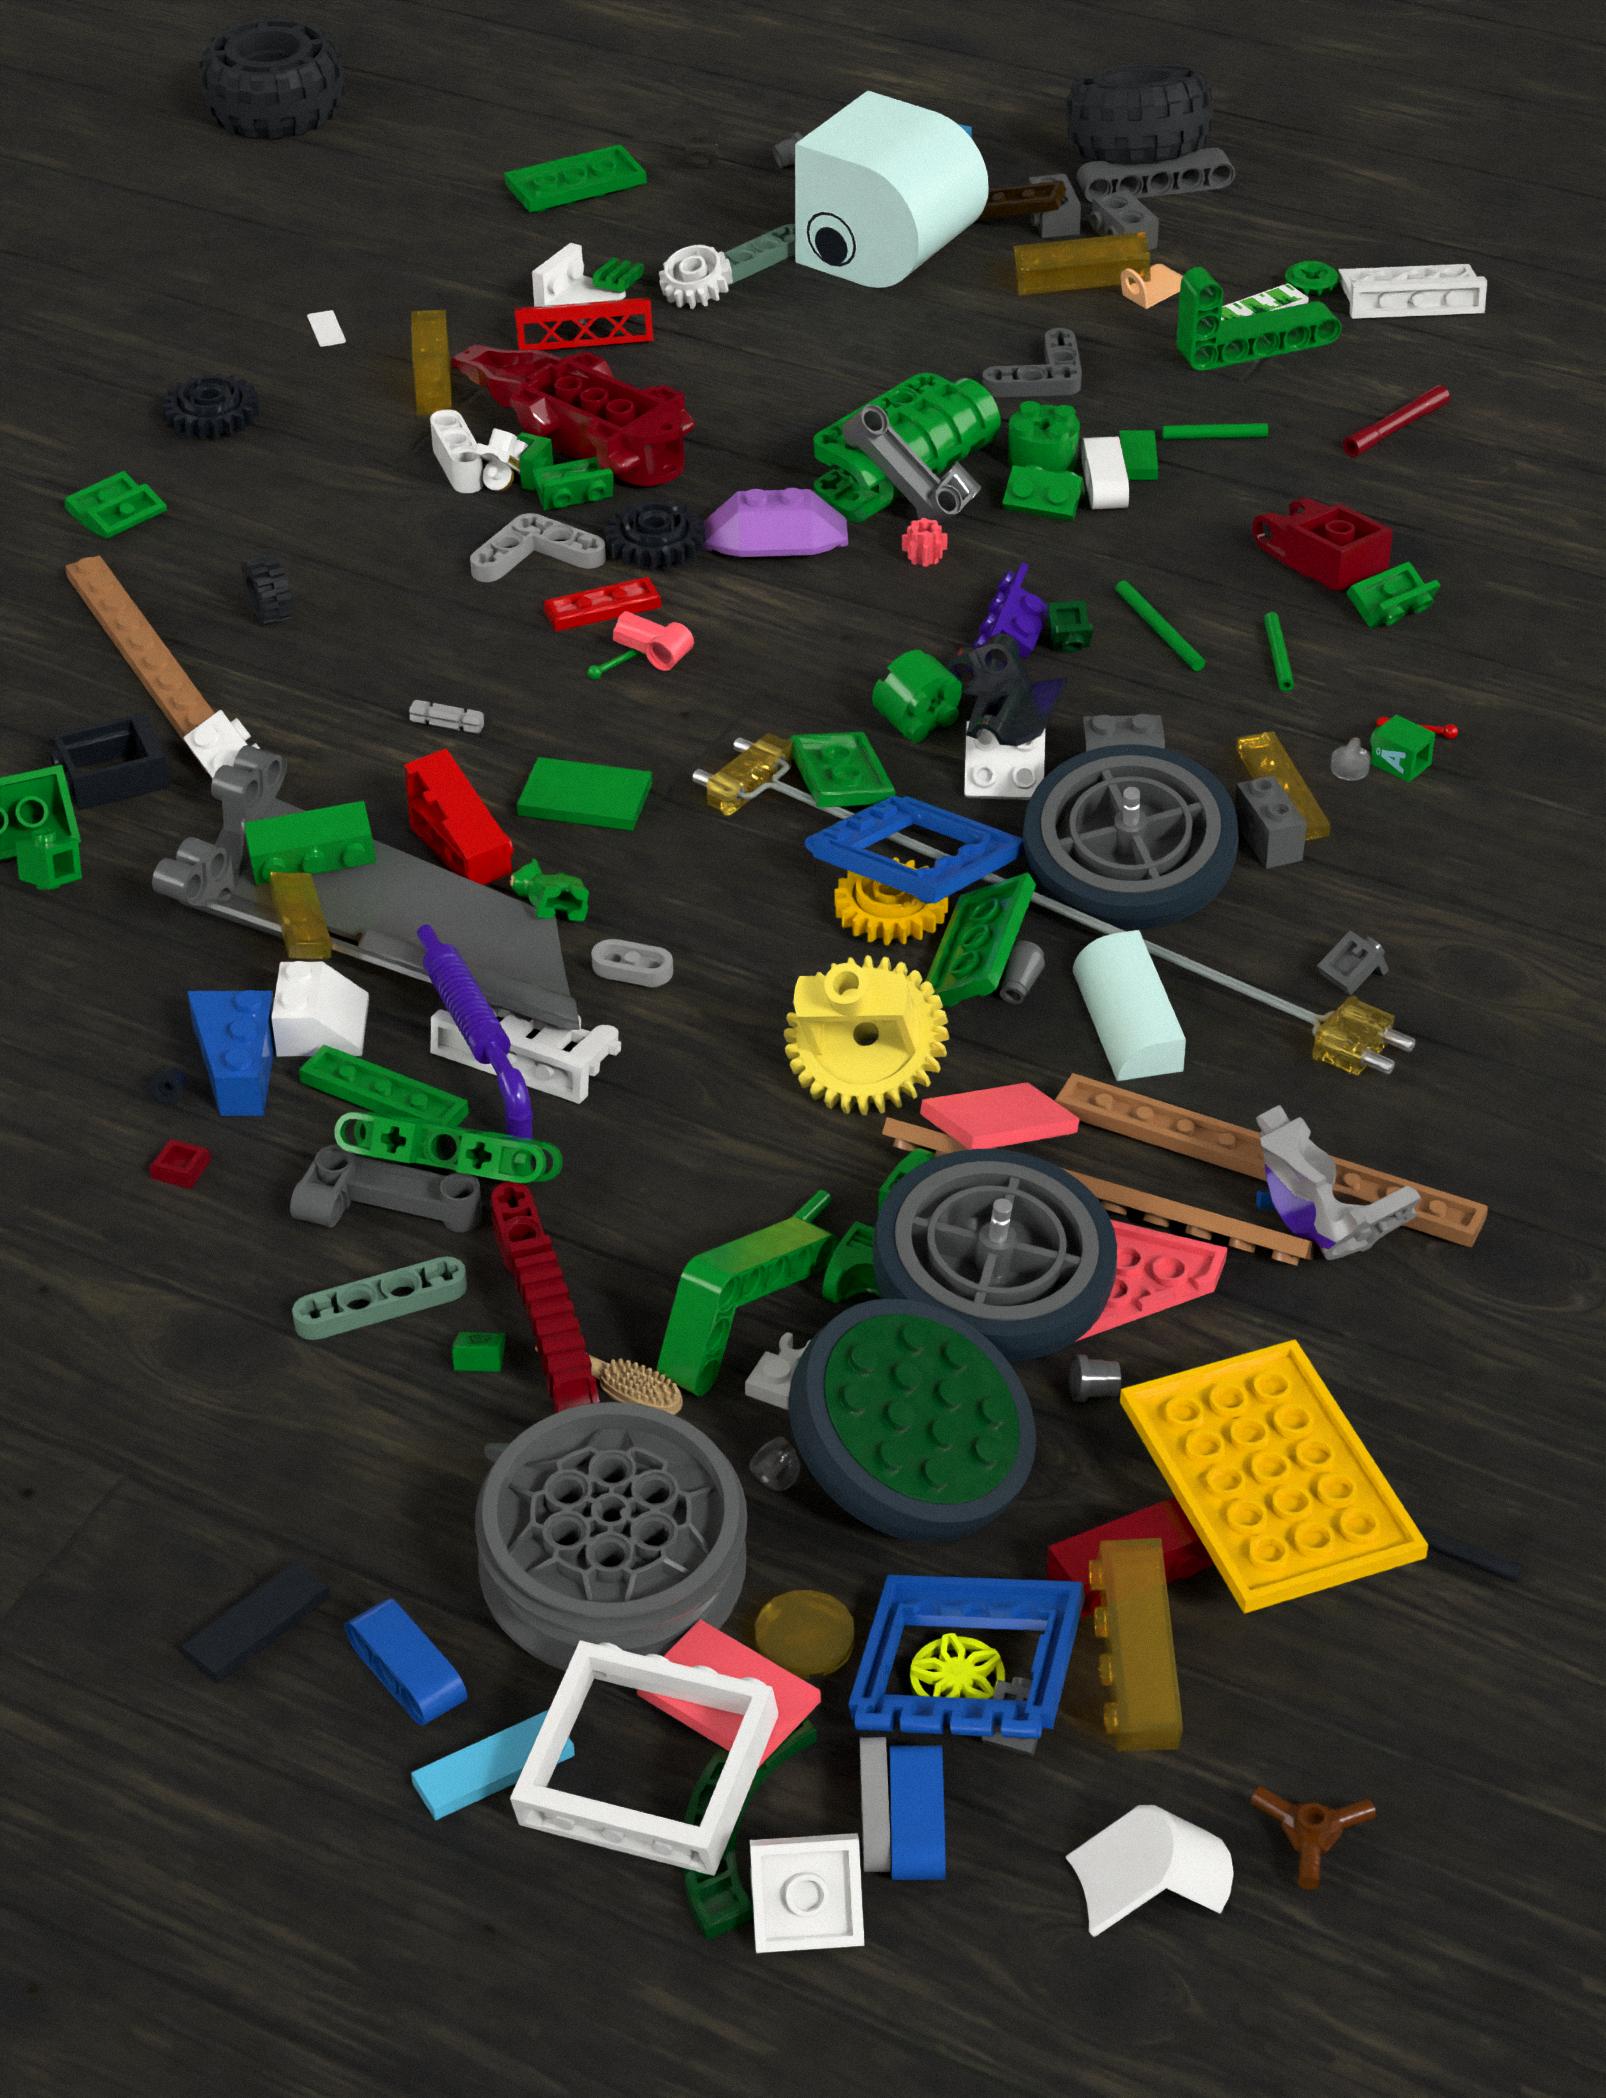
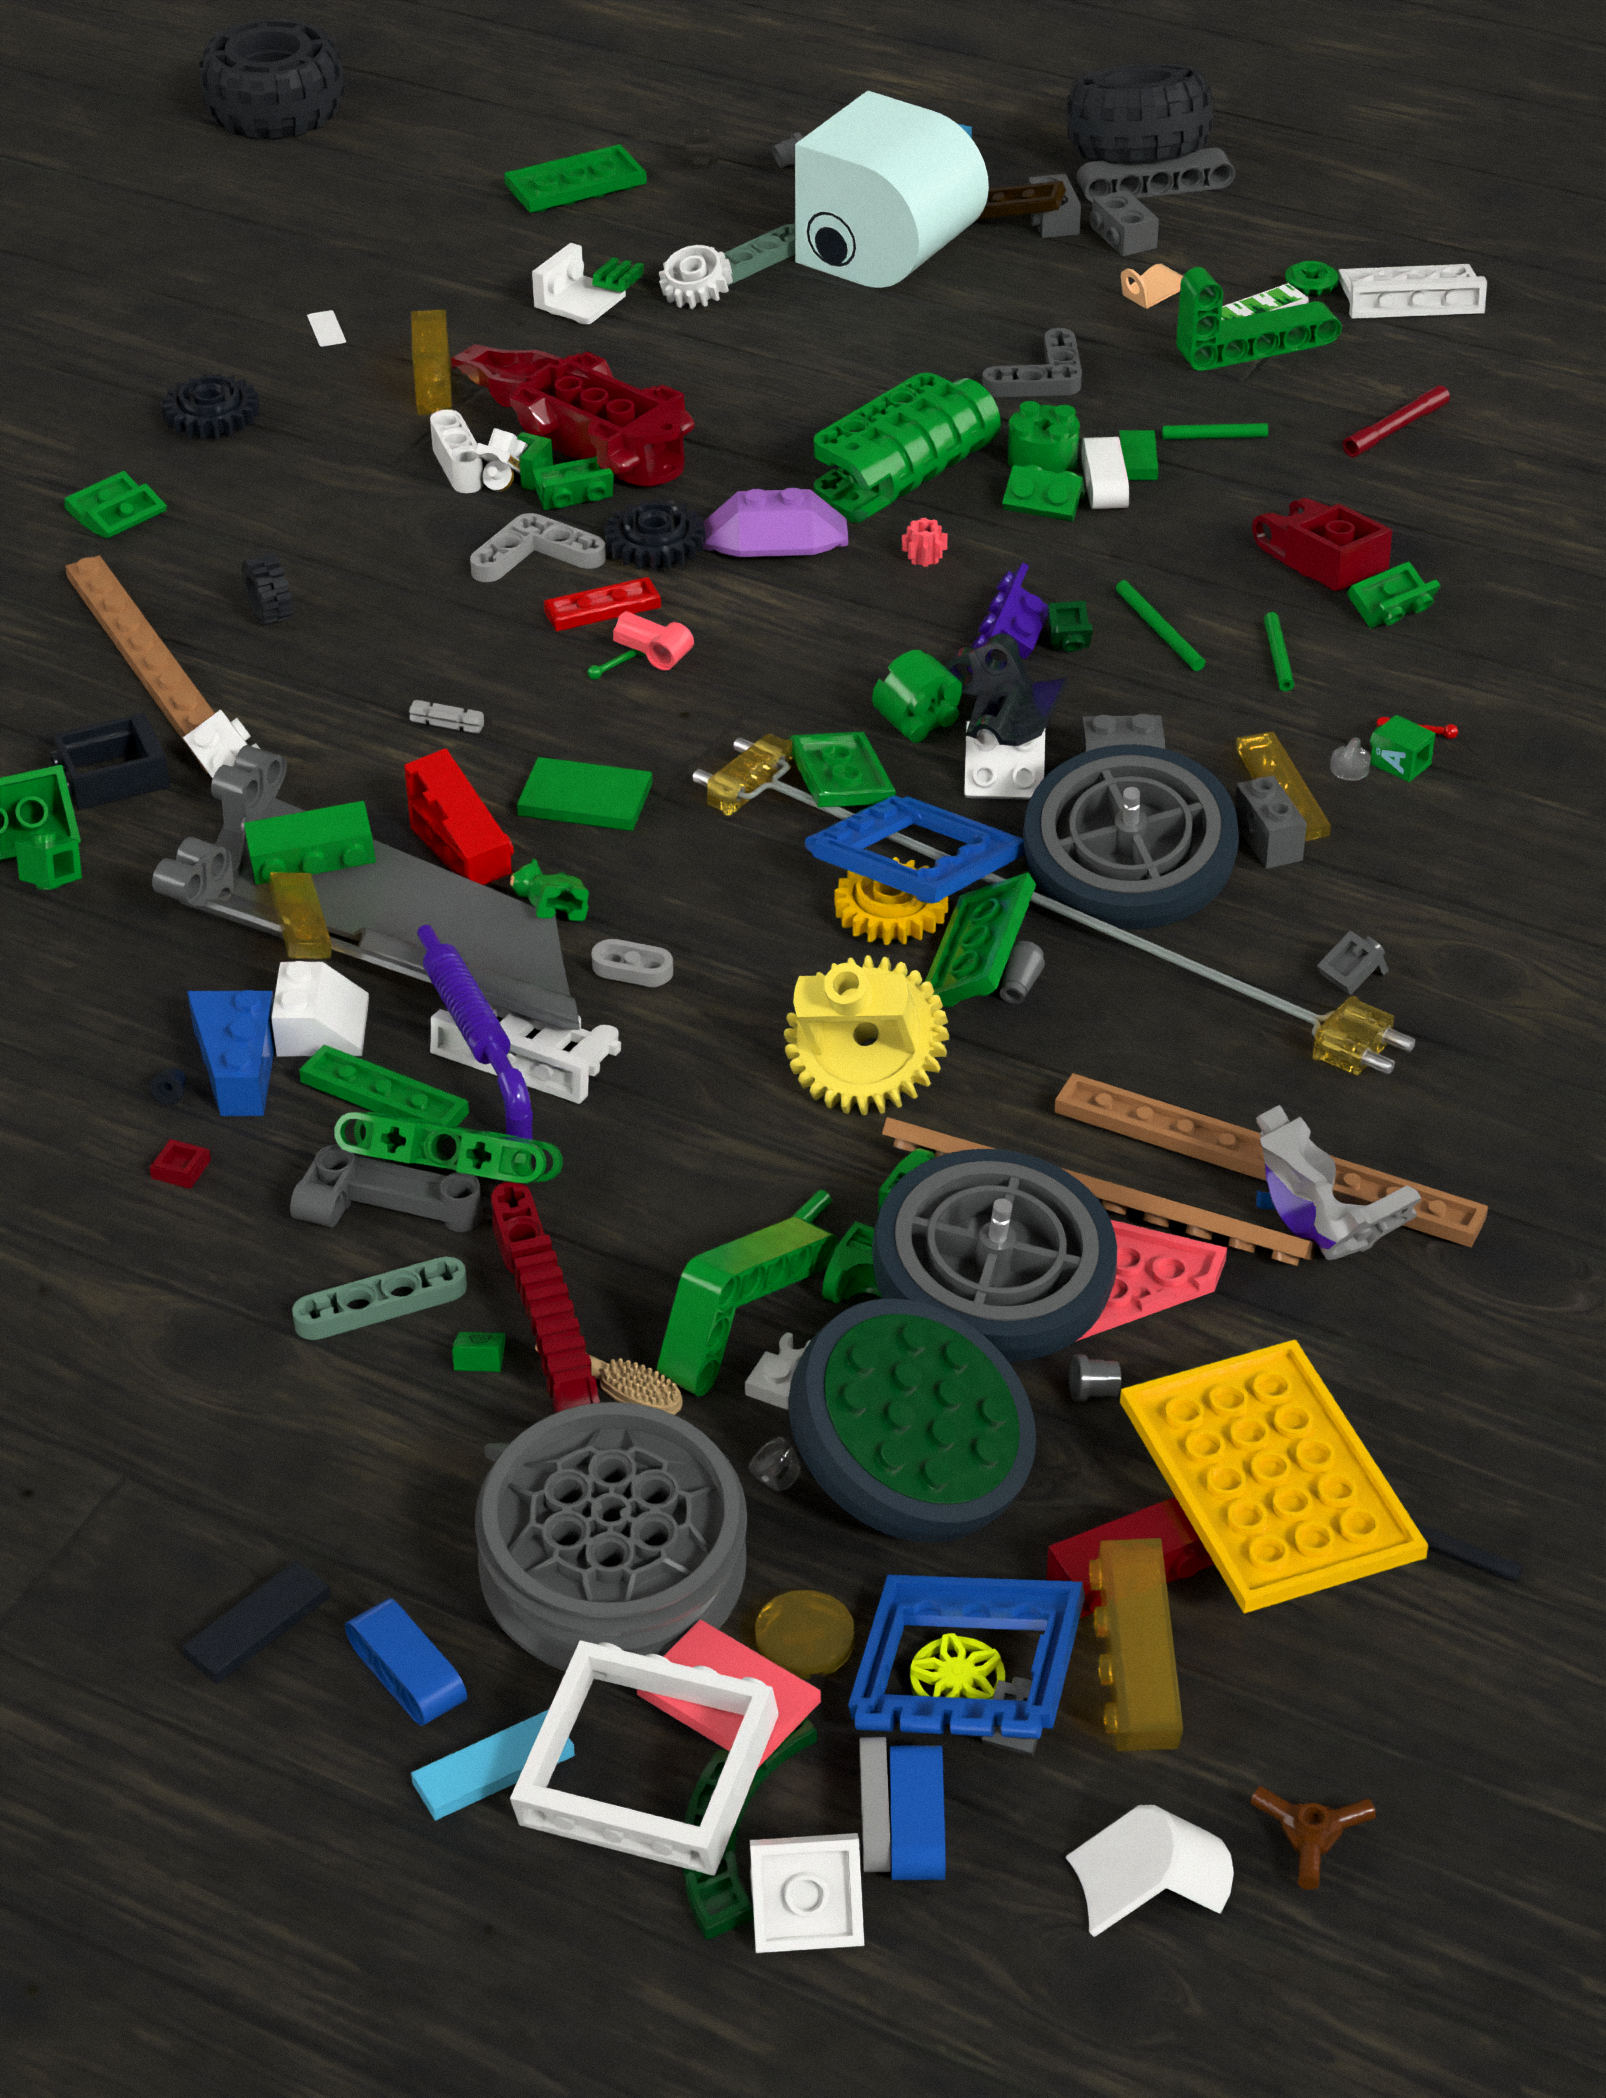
red fence [514,297,654,350] -> none
dark grey piece [842,404,981,525] -> none
coral tile [920,1082,1080,1150] -> none
clear yellow brick [1013,232,1151,296] -> none
light aqua brick [1073,930,1186,1081] -> none

